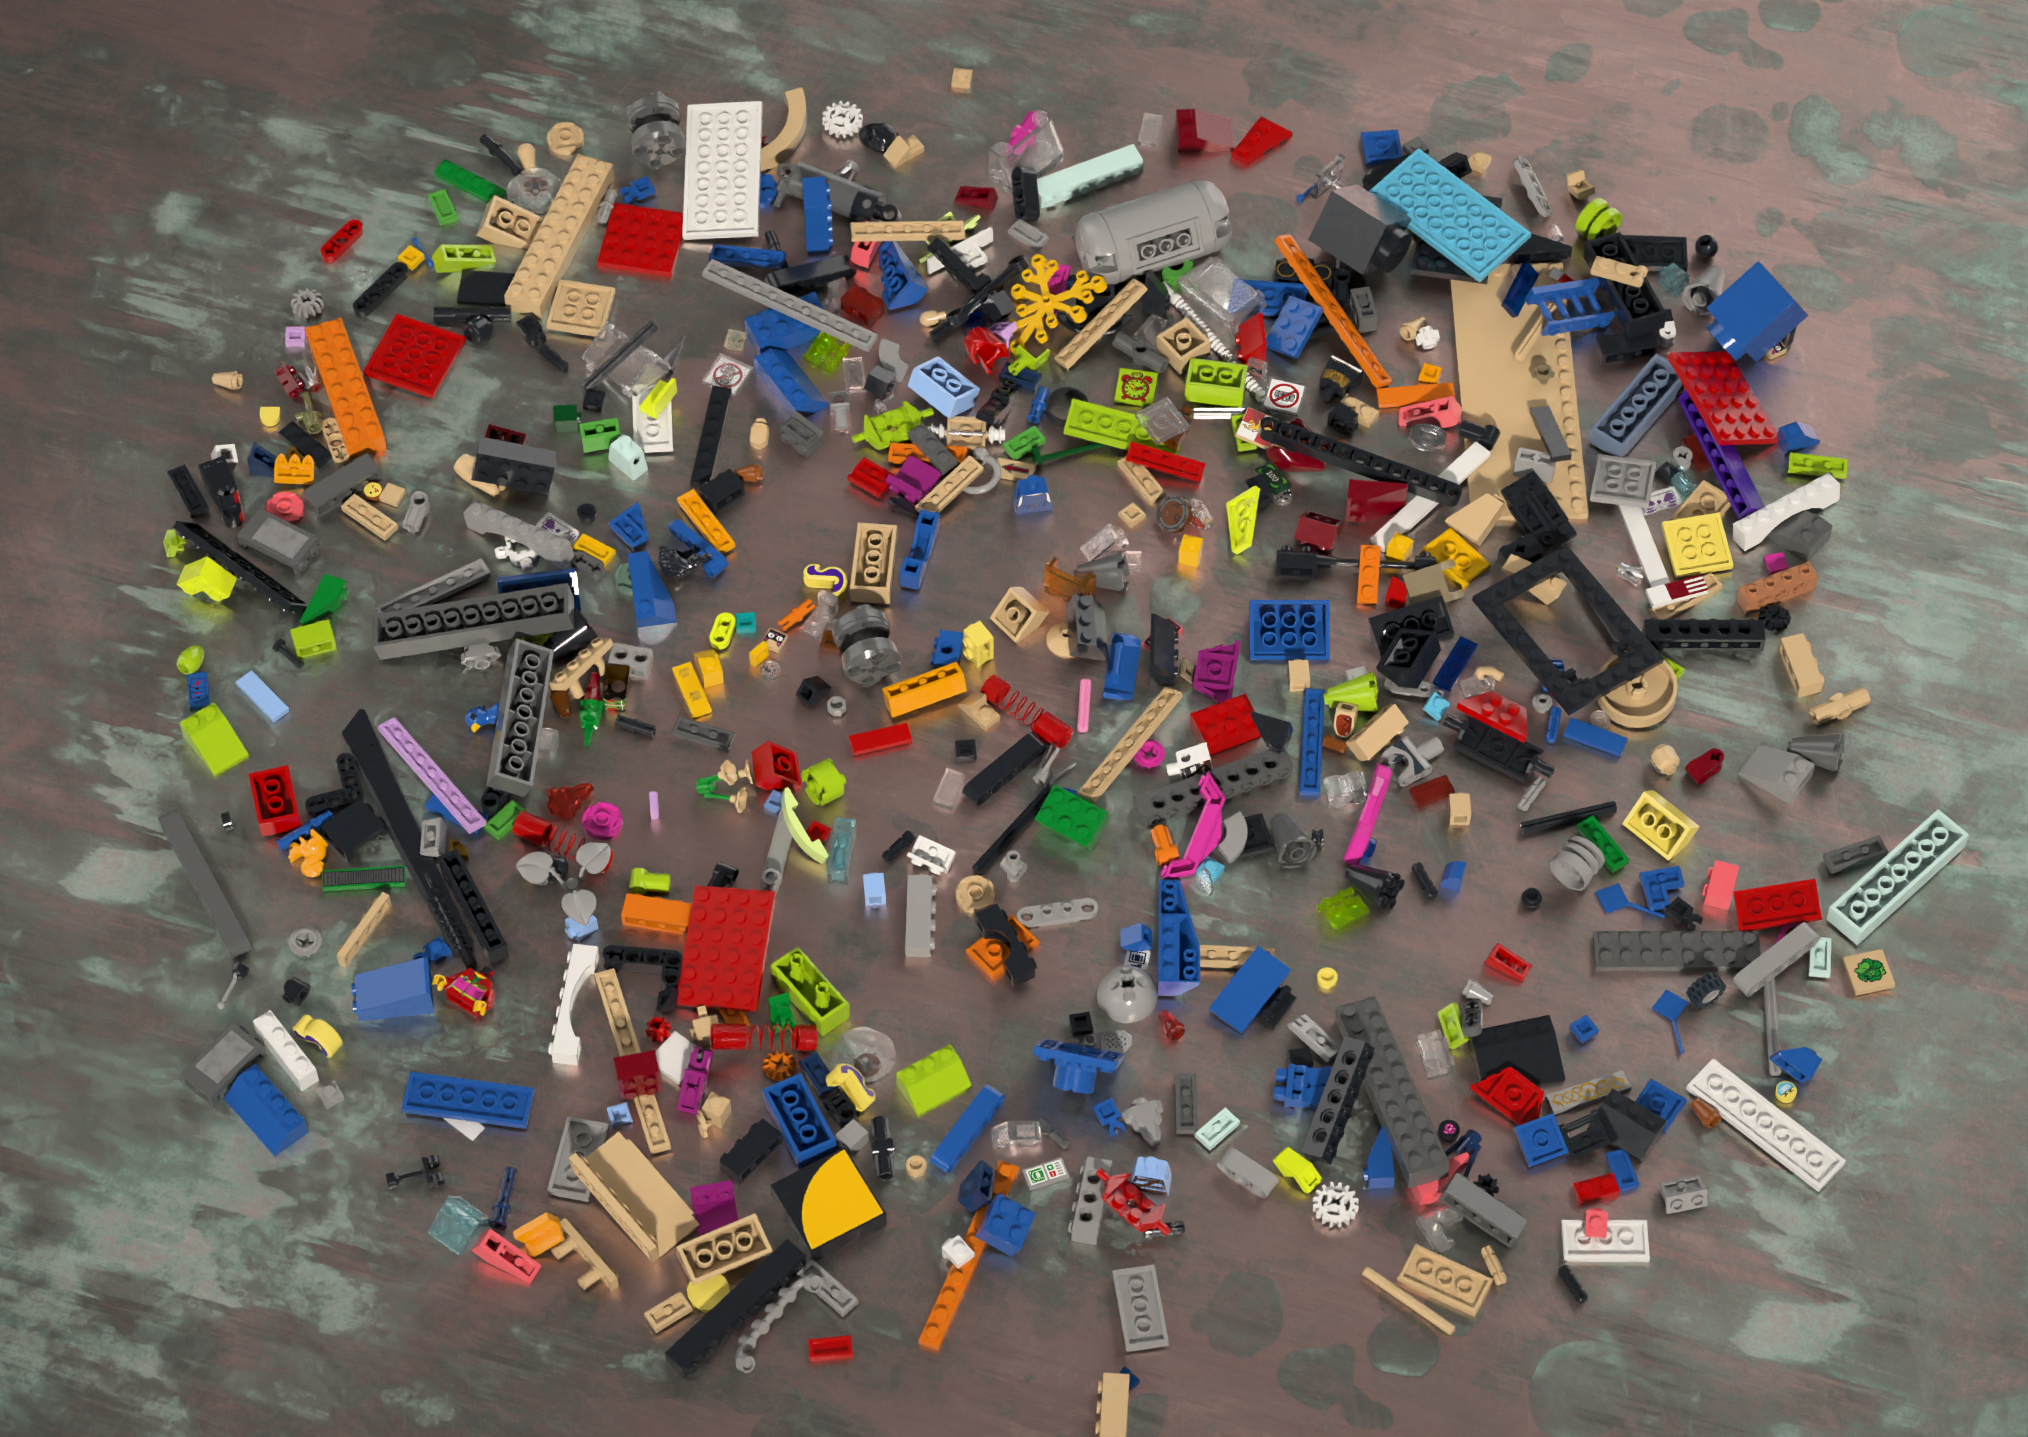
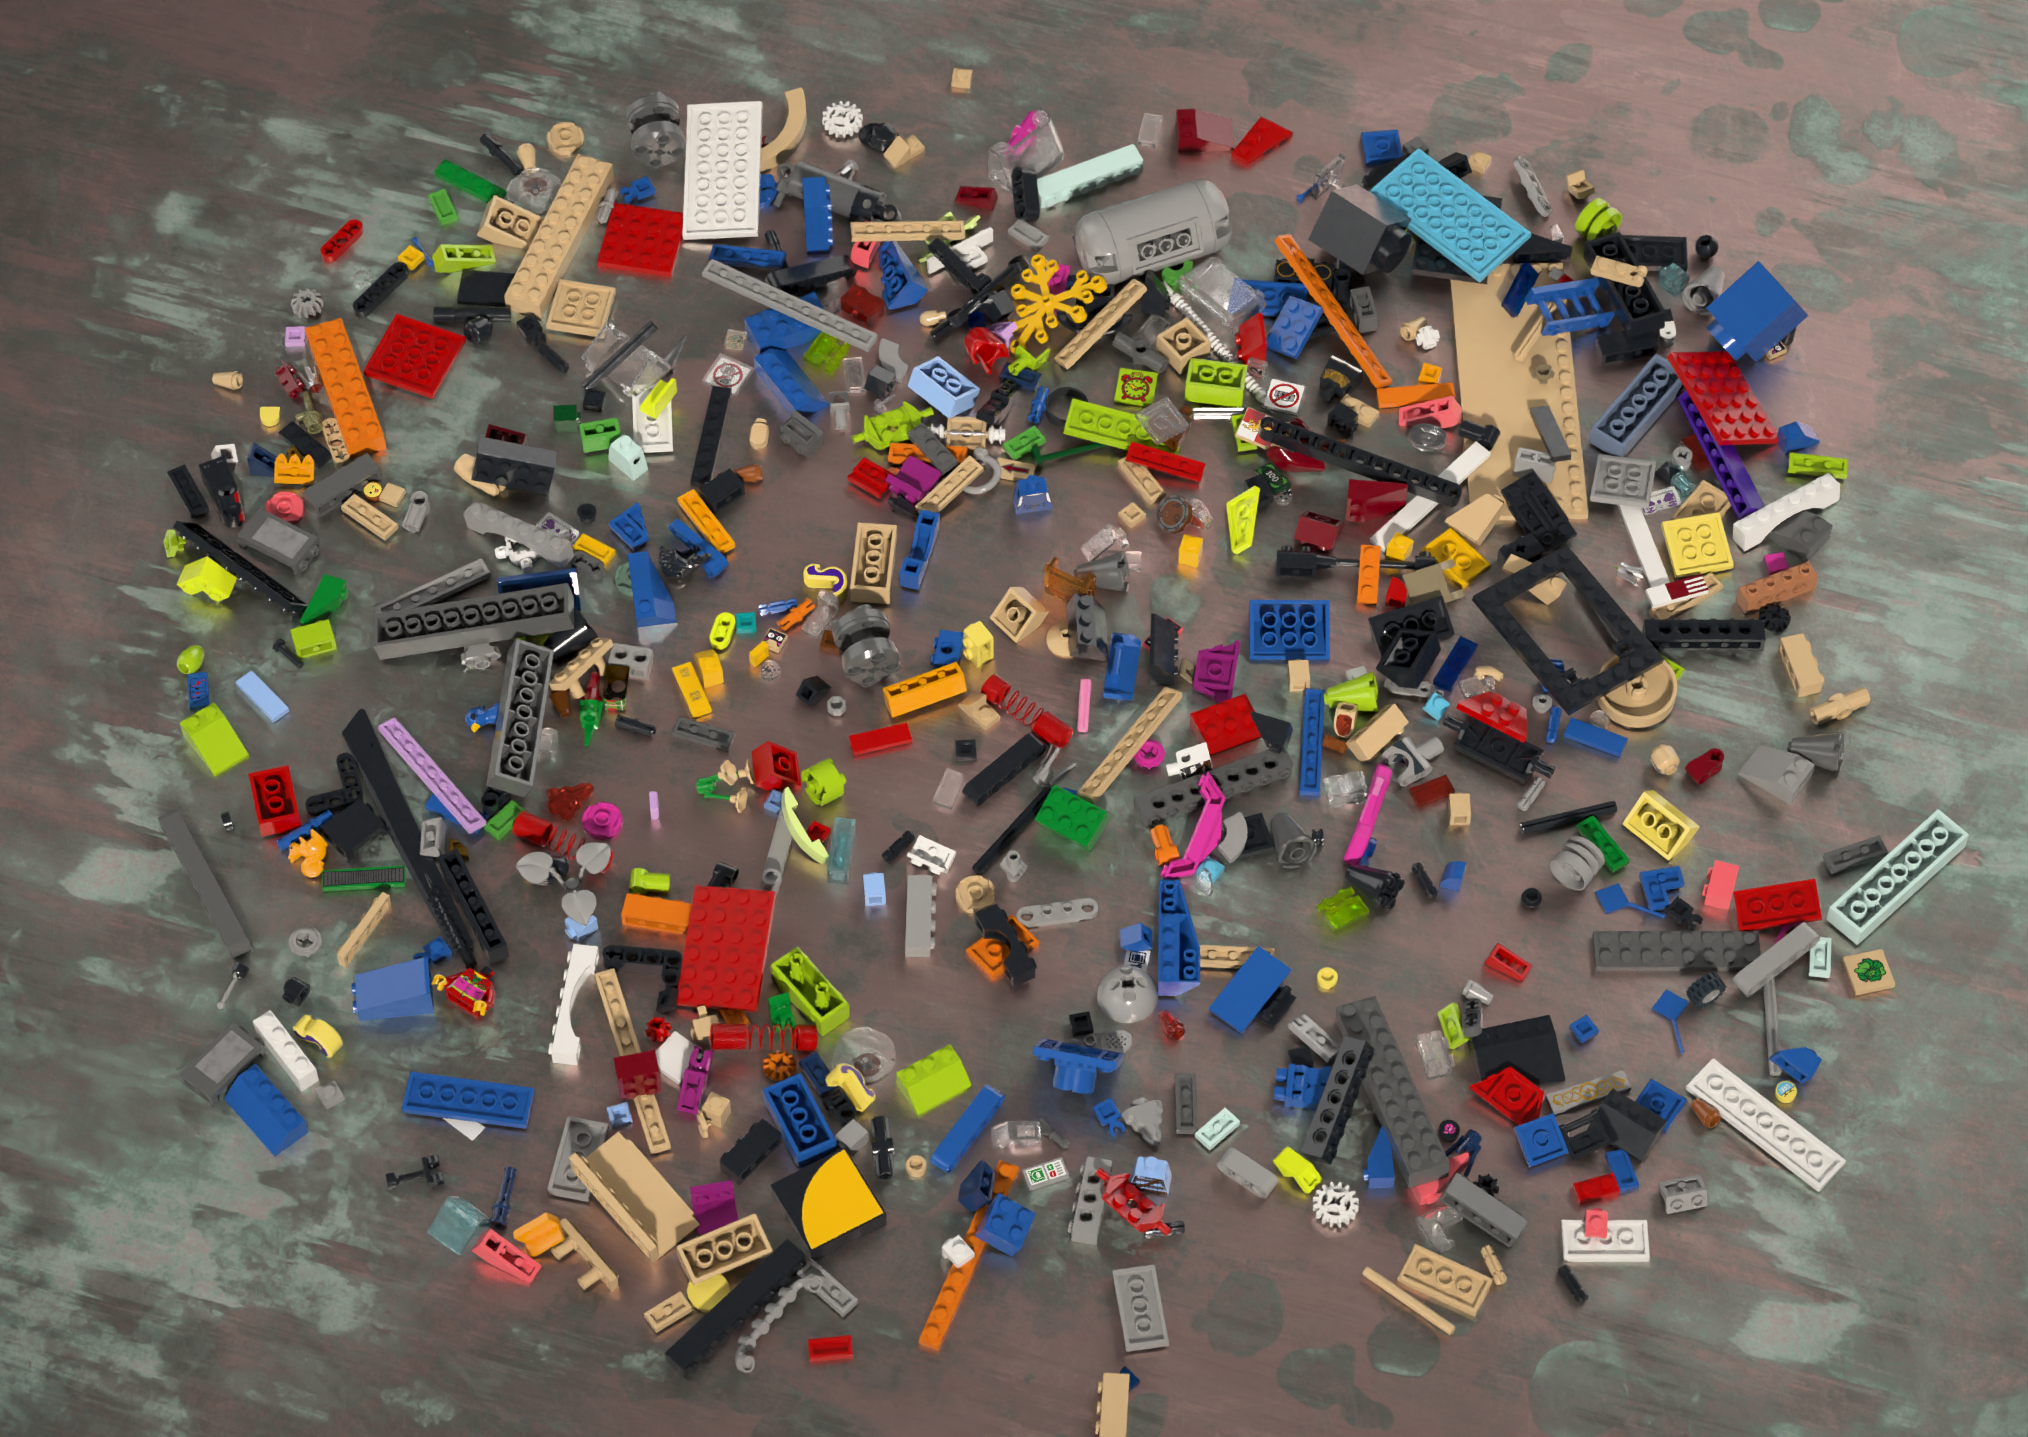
none -> axle [758,598,797,616]

